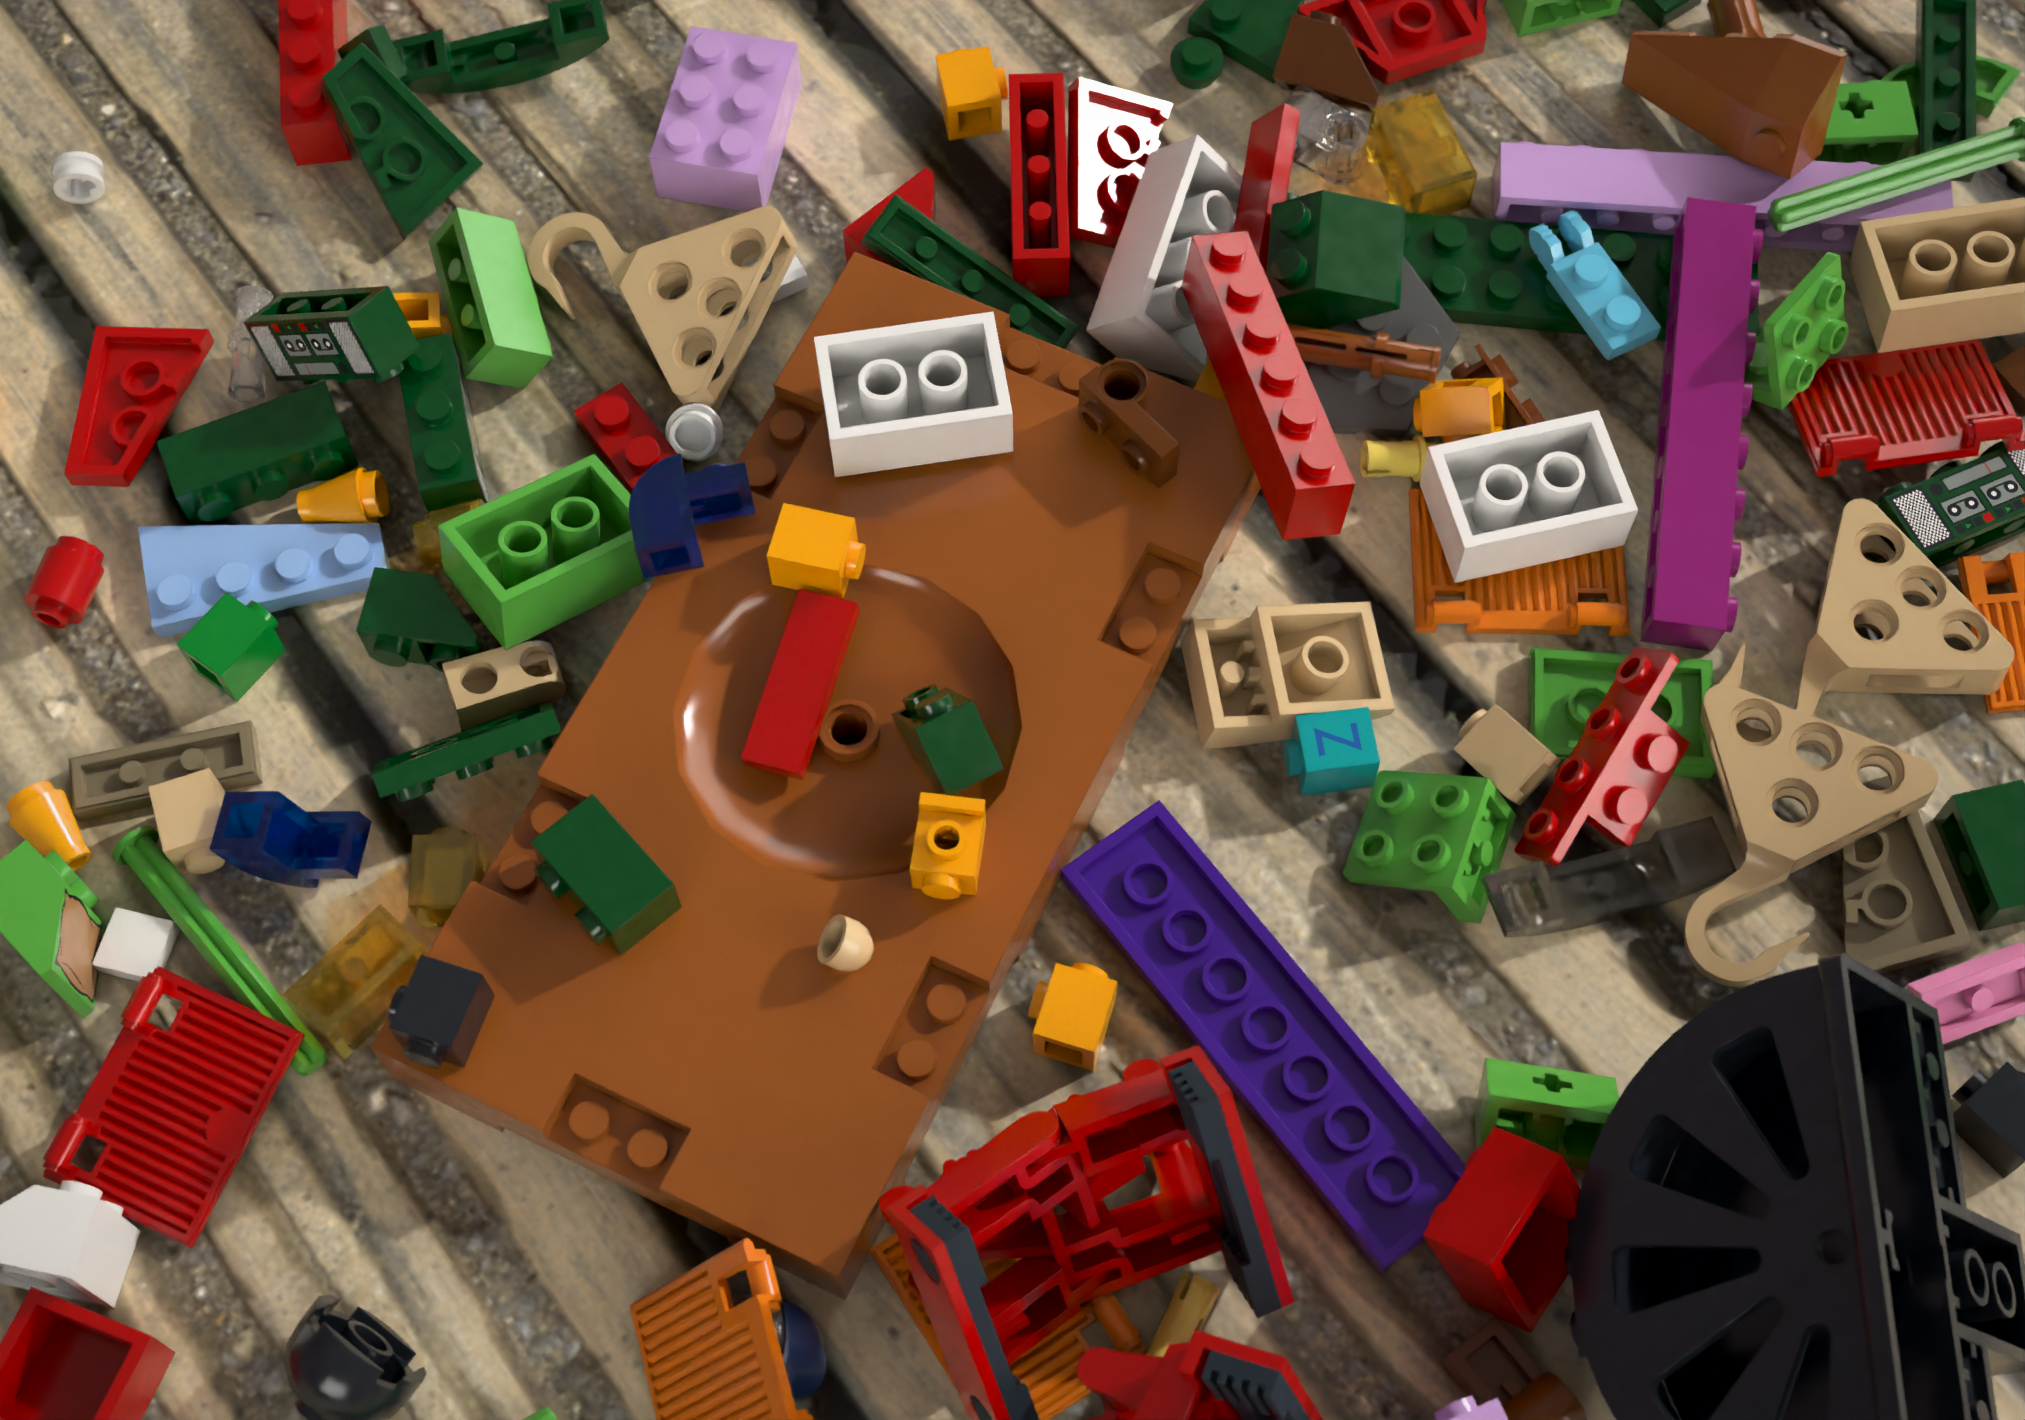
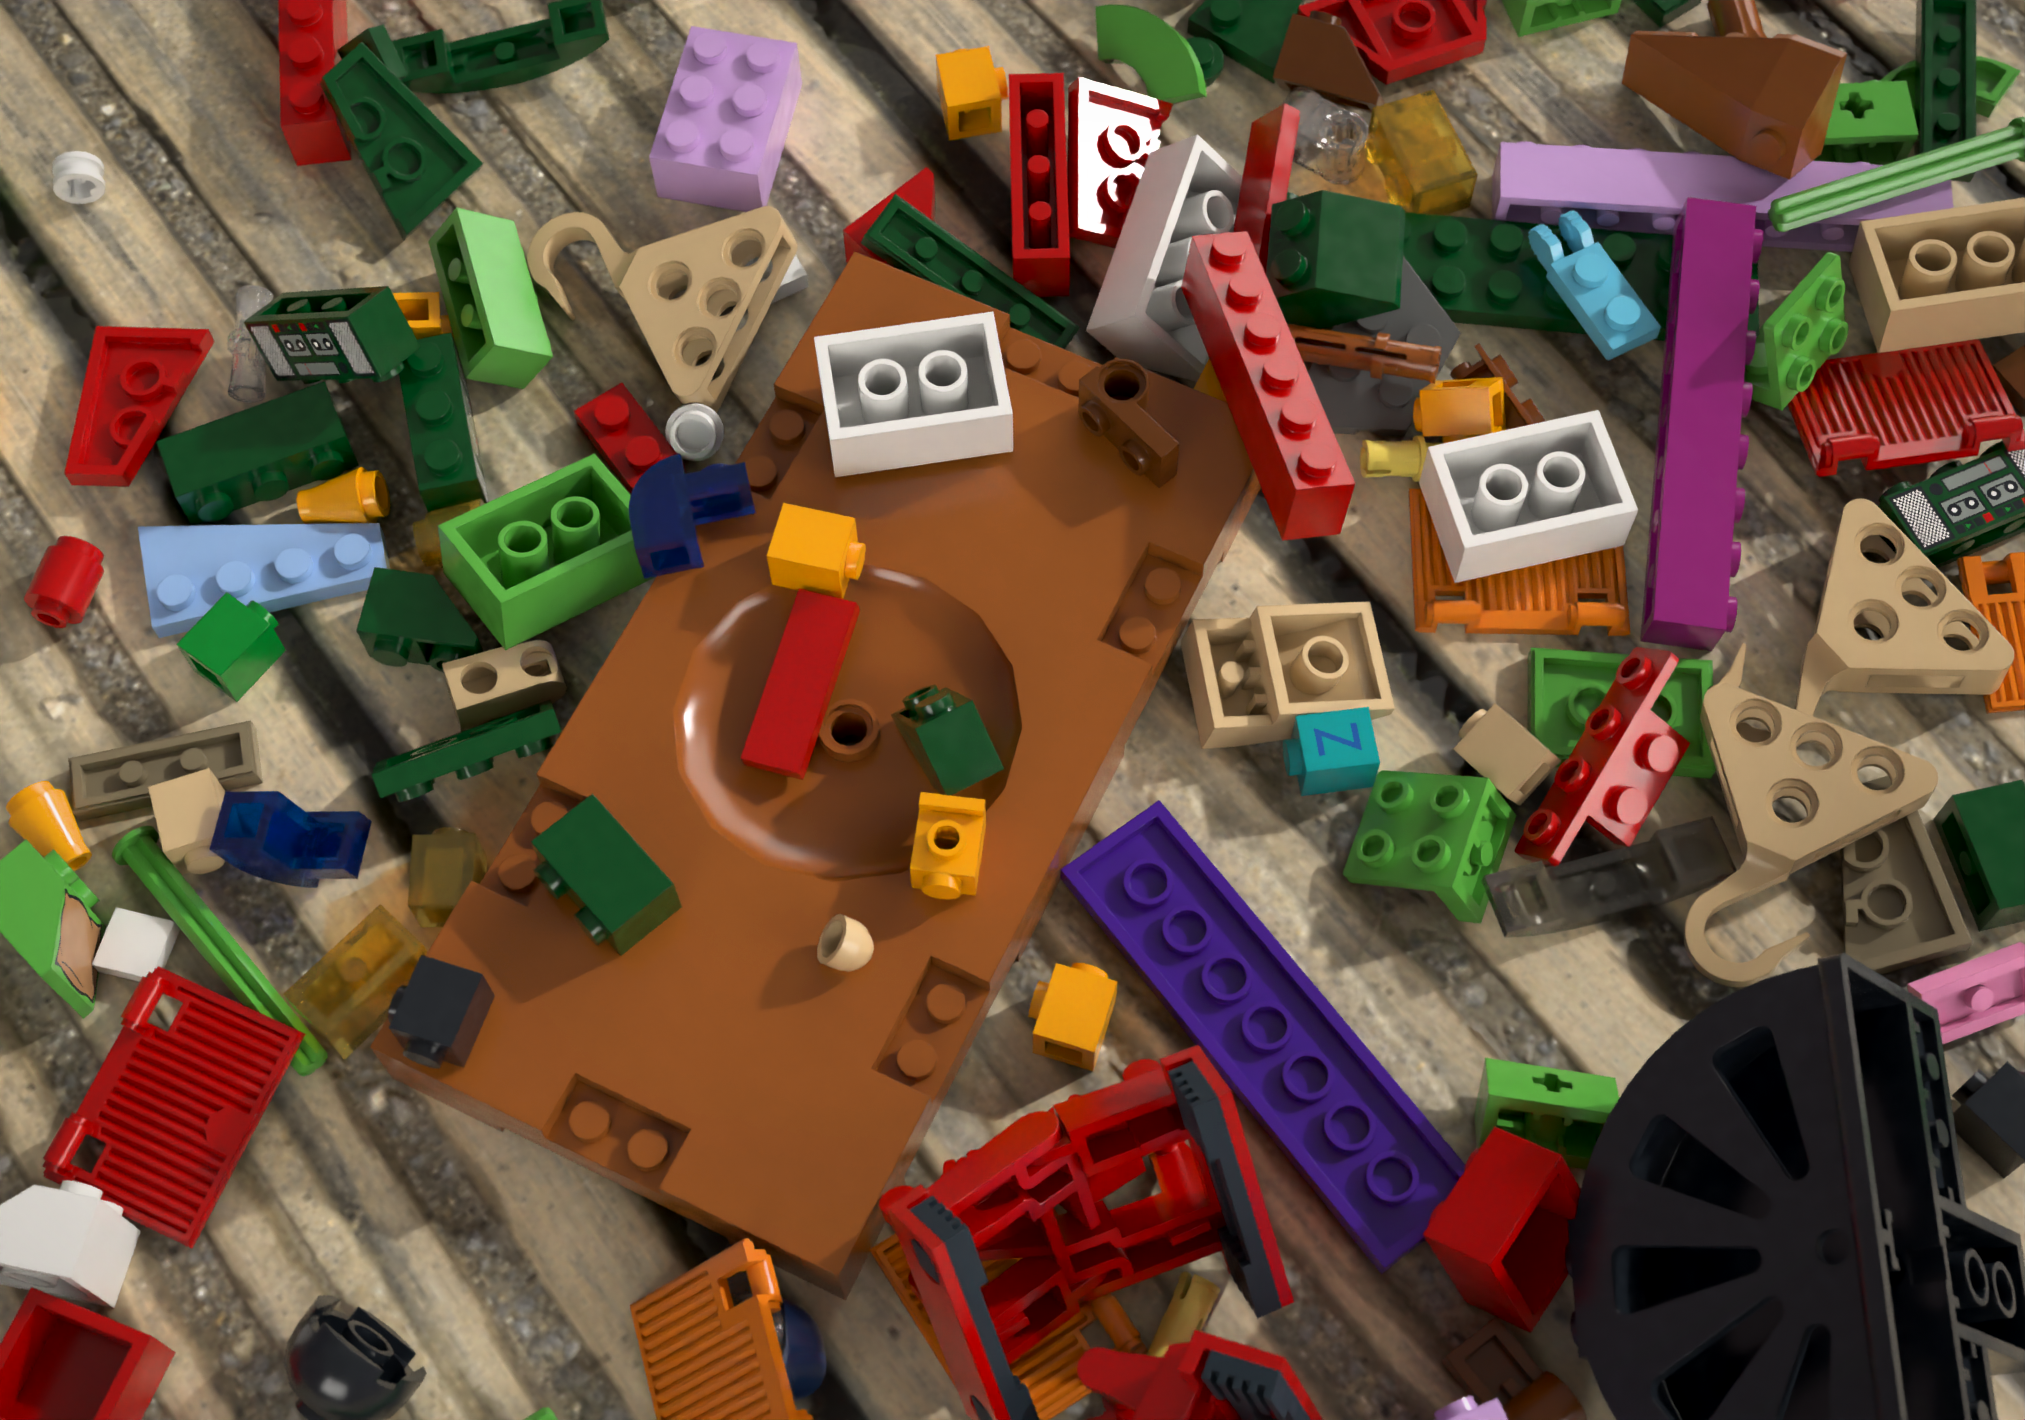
none -> bright green tile [1095,5,1207,103]

